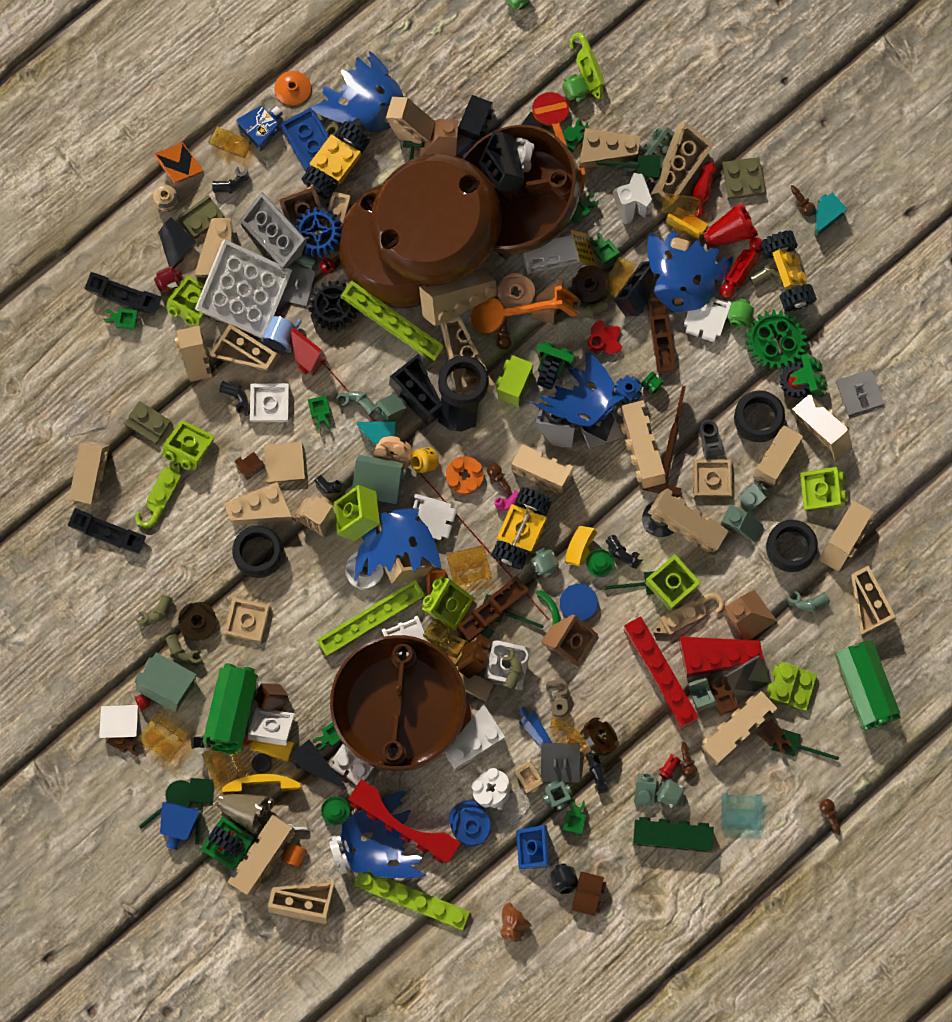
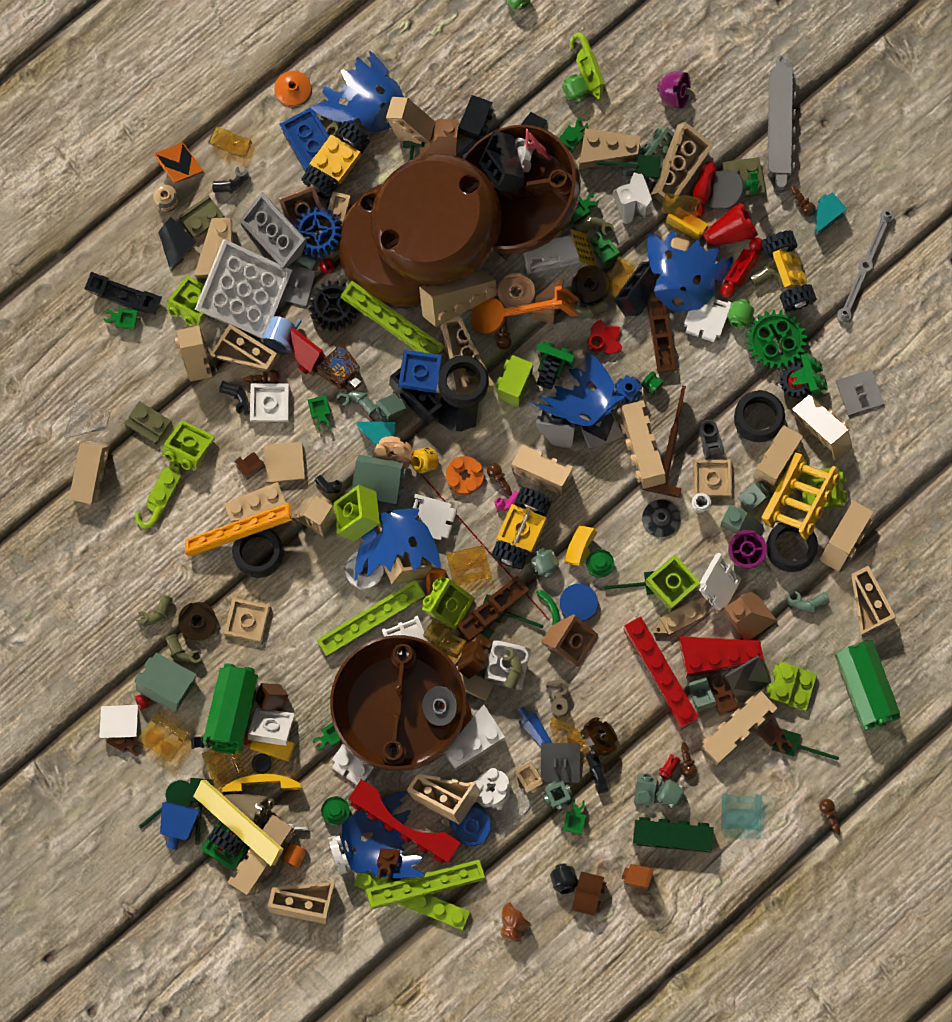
black slope [67,508,146,554] -> none
dark red head [154,266,184,294] -> none
blue torso [236,105,283,152] -> none
black slope [291,740,346,790] -> none
blue slope [516,825,549,869] -> none
red piece [532,92,586,193] -> none
black piece [606,535,643,569] -> none
tan wedge [648,488,728,553] -> none
none -> light orange tile [185,503,292,557]
none -> light yellow tile [193,780,283,866]
none -> reddish brown bar [243,370,280,384]
none -> reddish brown torso [316,343,362,390]
none -> lime plate [365,860,485,910]
none -> reddish brown plate [377,848,401,880]
none -> blue plate [398,350,442,393]
none -> tan wedge [407,774,481,825]
none -> dark grey dish [422,686,458,726]
none -> coral hand [525,129,551,161]
none -> olive piece [573,215,614,237]
none -> dark orange slope [621,864,654,892]
none -> magenta cylinder [657,71,691,109]
none -> white cone [692,493,711,513]
none -> white plate [699,553,741,611]
none -> dark grey tile [709,171,746,210]
none -> magenta cylinder [728,530,767,569]
none -> green plate [745,171,759,197]
none -> yellow fence [761,452,840,540]
none -> light grey hinge [767,55,796,192]
none -> light grey piece [837,209,894,323]

